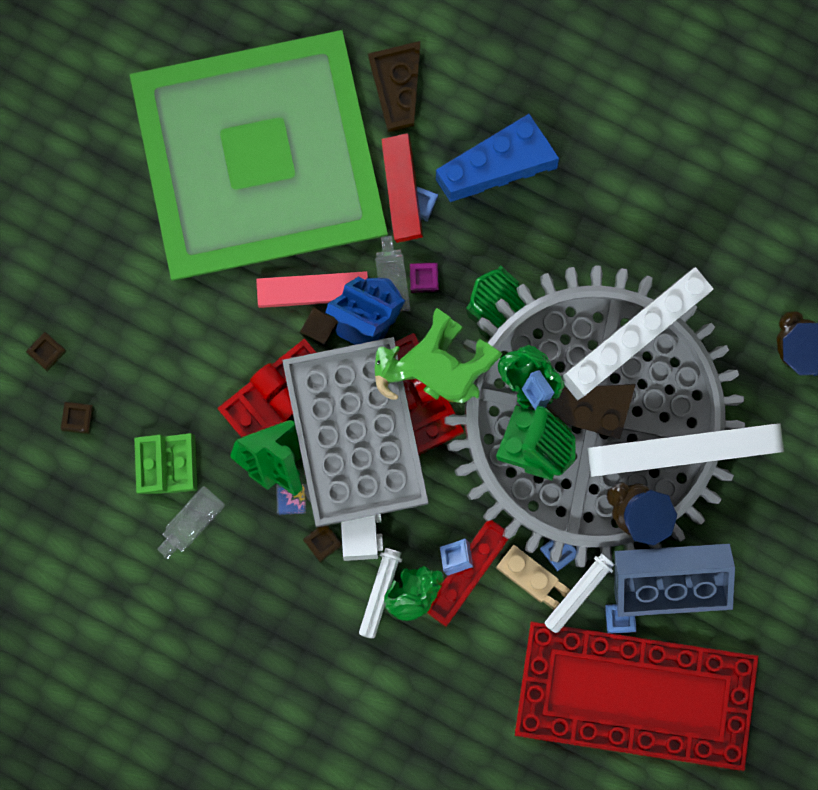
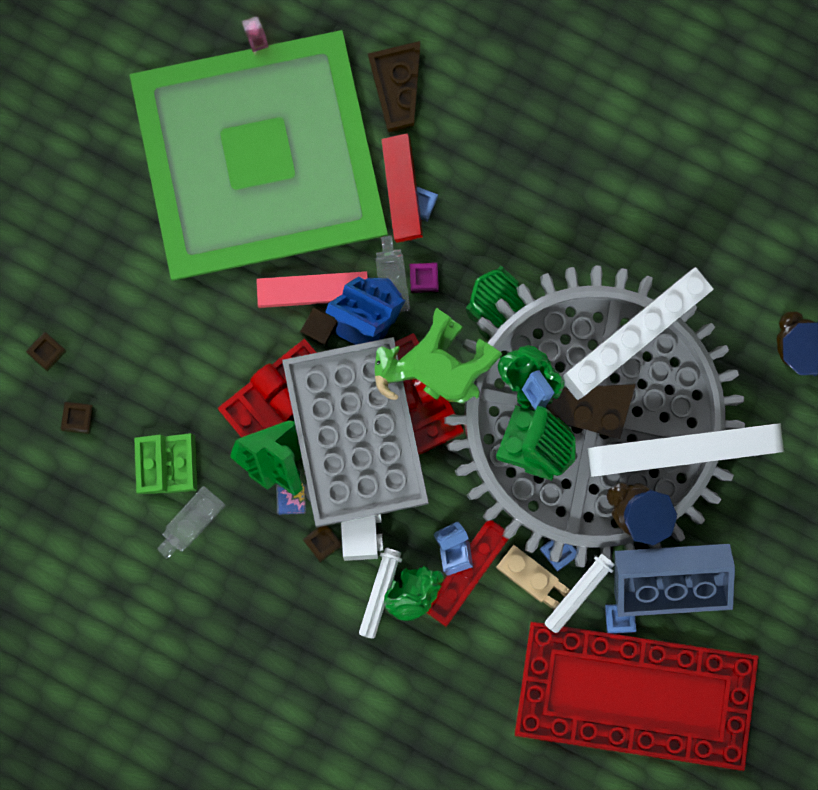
blue wedge [436,114,559,202] -> none
none -> clear pink piece [242,16,269,52]
none -> medium blue tile [433,522,469,551]

